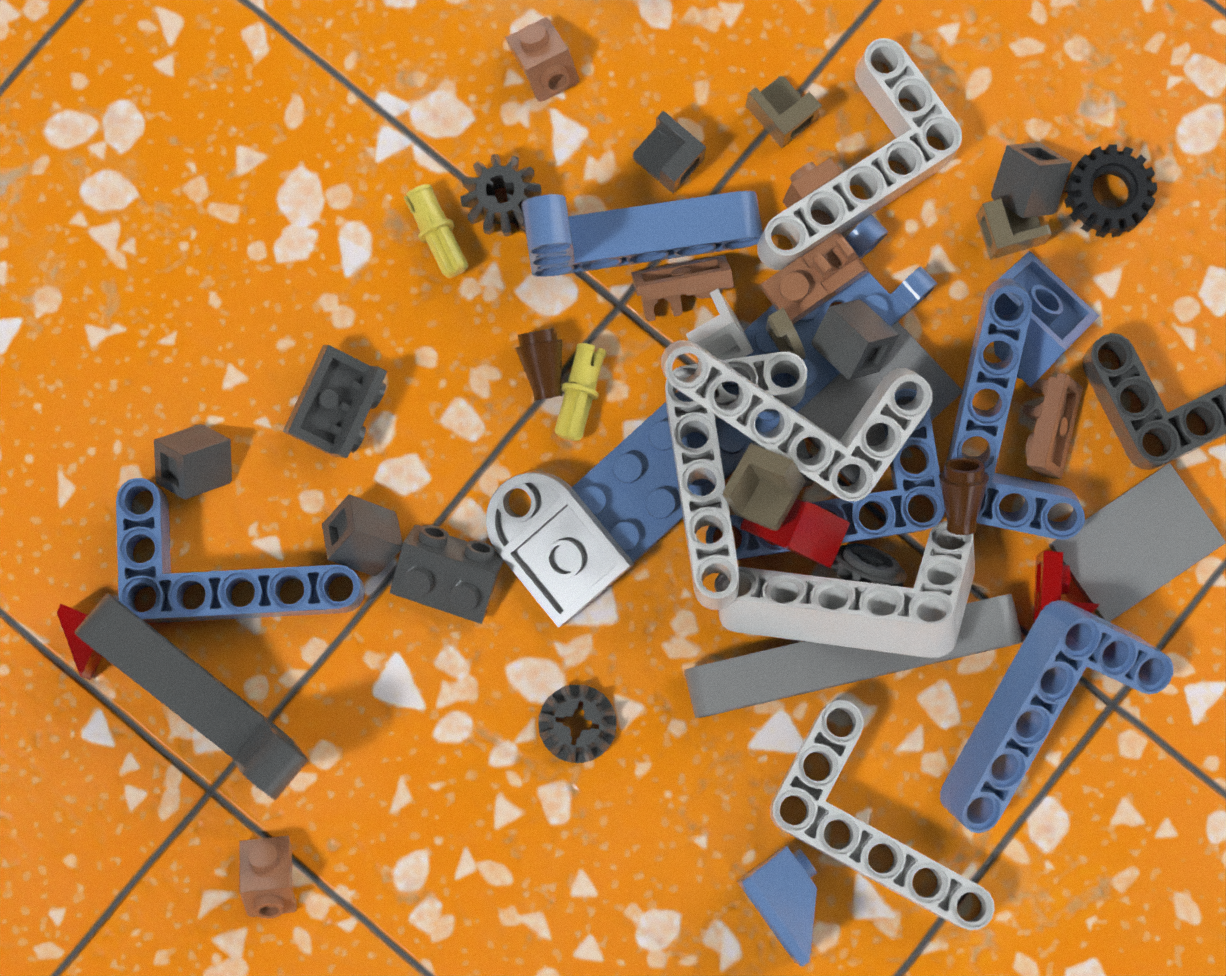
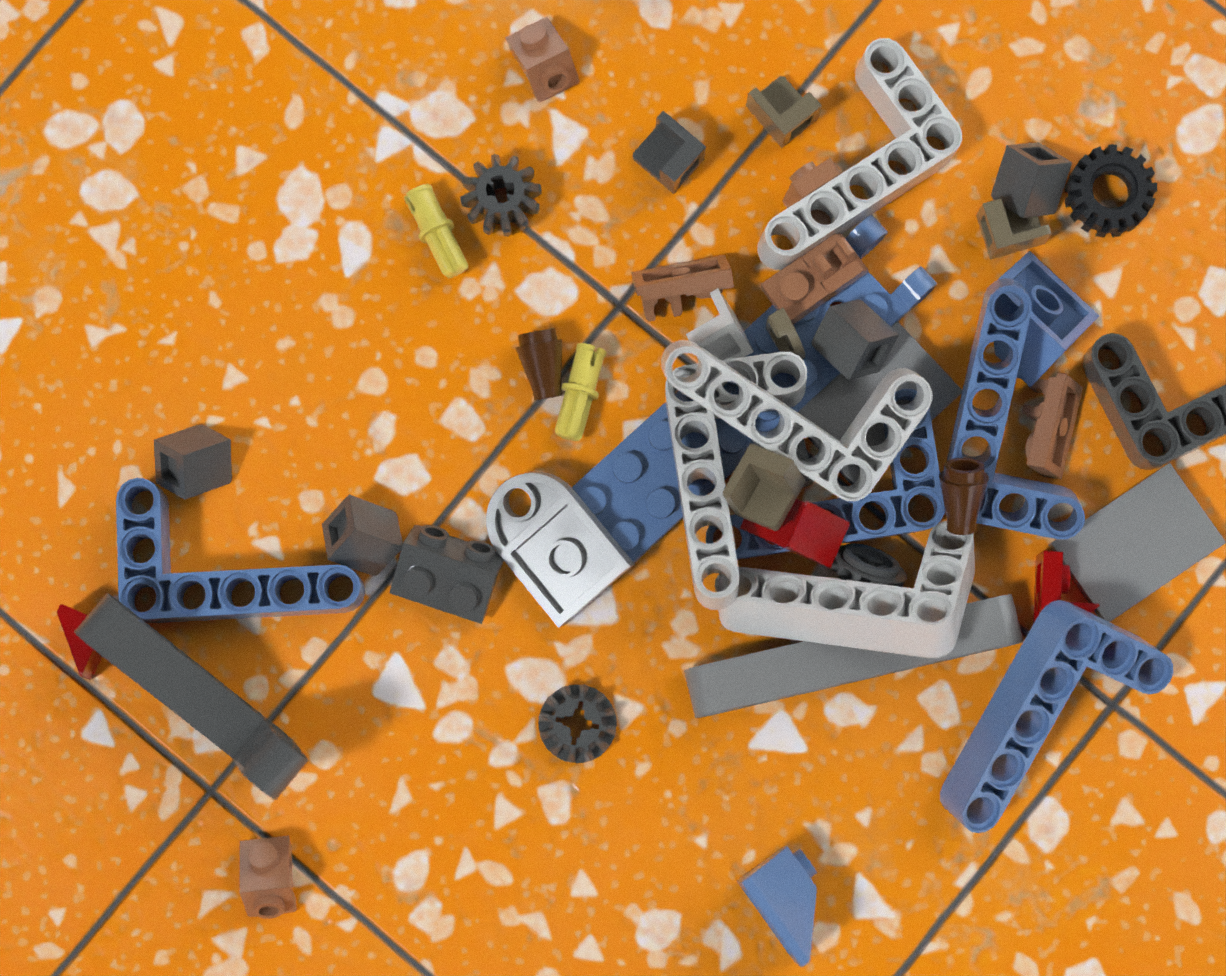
dark grey bracket [283,345,387,458] -> none
medium blue beam [521,191,763,277] -> none
white beam [769,700,995,930] -> none

